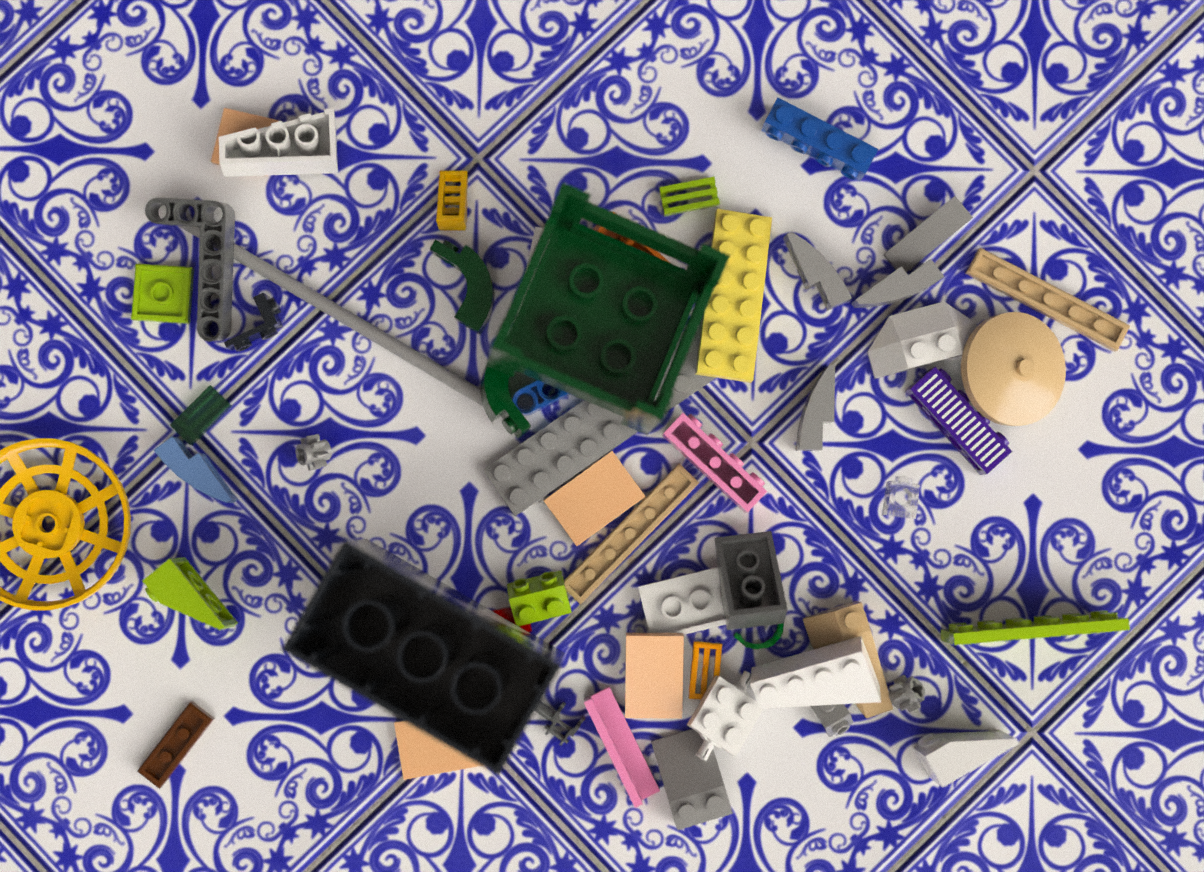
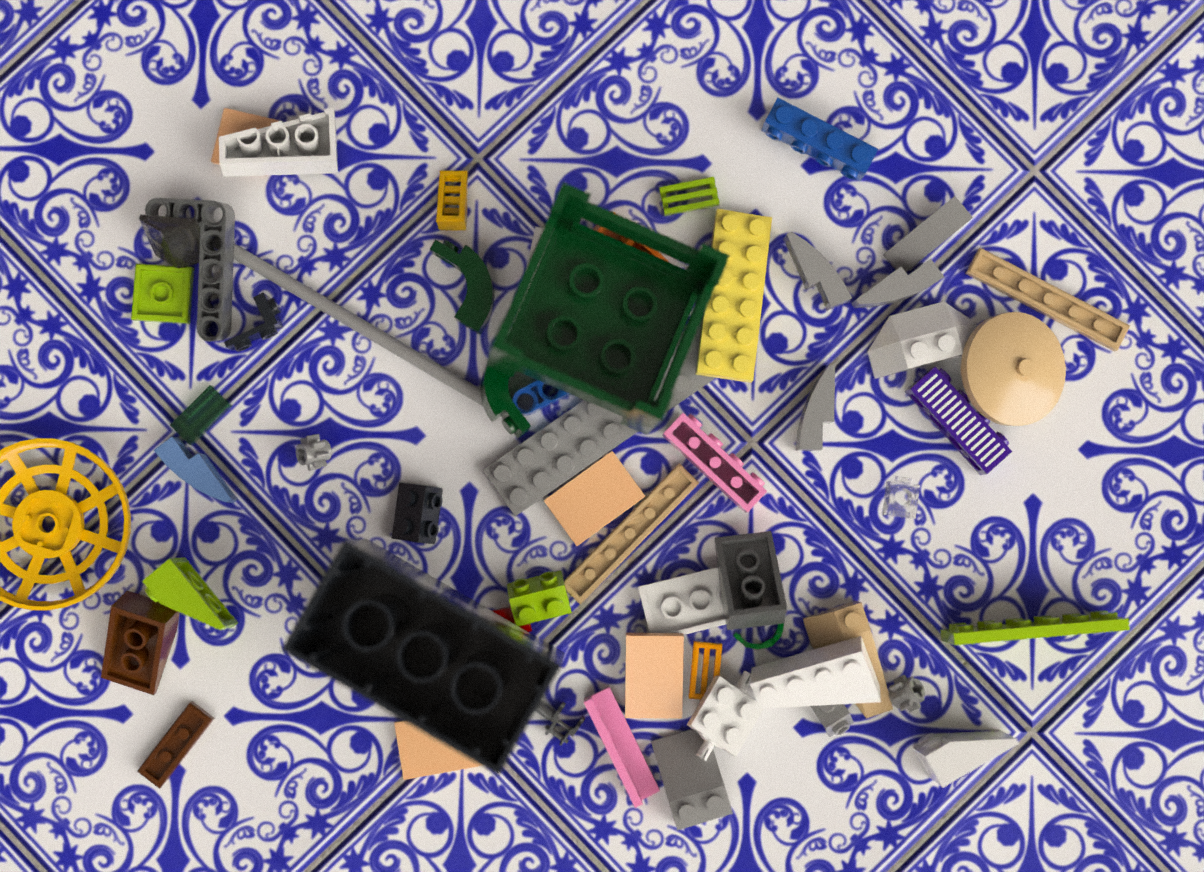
none -> reddish brown slope [101,590,180,695]
none -> clear smoke slope [139,214,200,269]
none -> black bracket [391,482,443,544]

